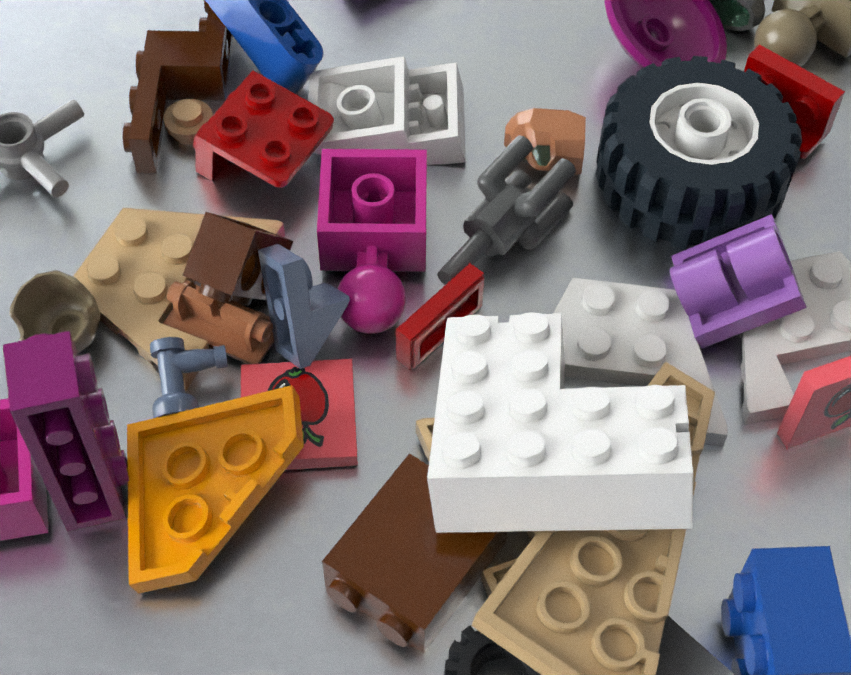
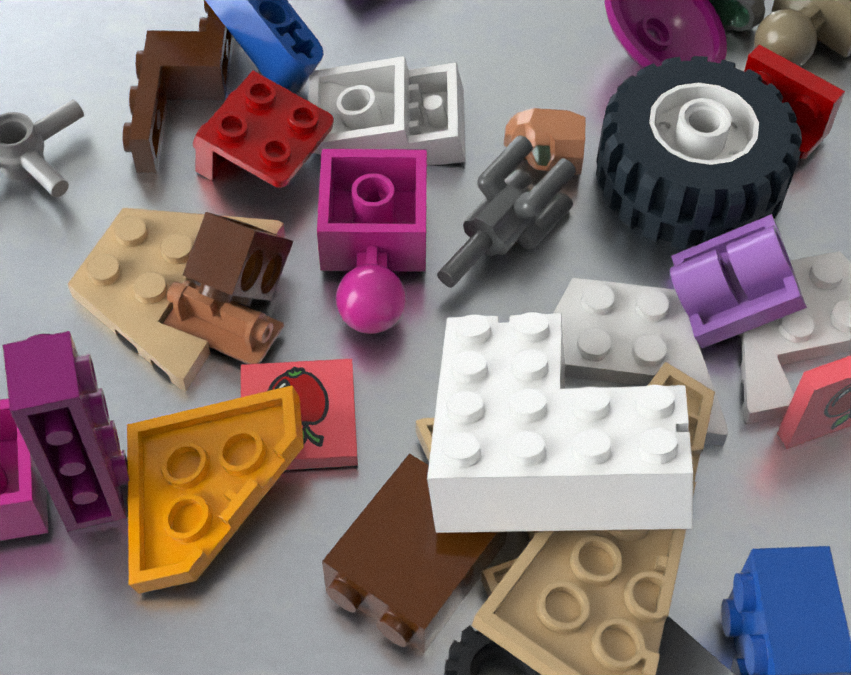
dark tan hair [9,270,100,354] -> none
sand blue piece [150,337,228,418] -> none
tan plate [163,99,213,145] -> none
sand blue slope [258,244,350,369] -> none
red tile [396,263,485,370] -> none

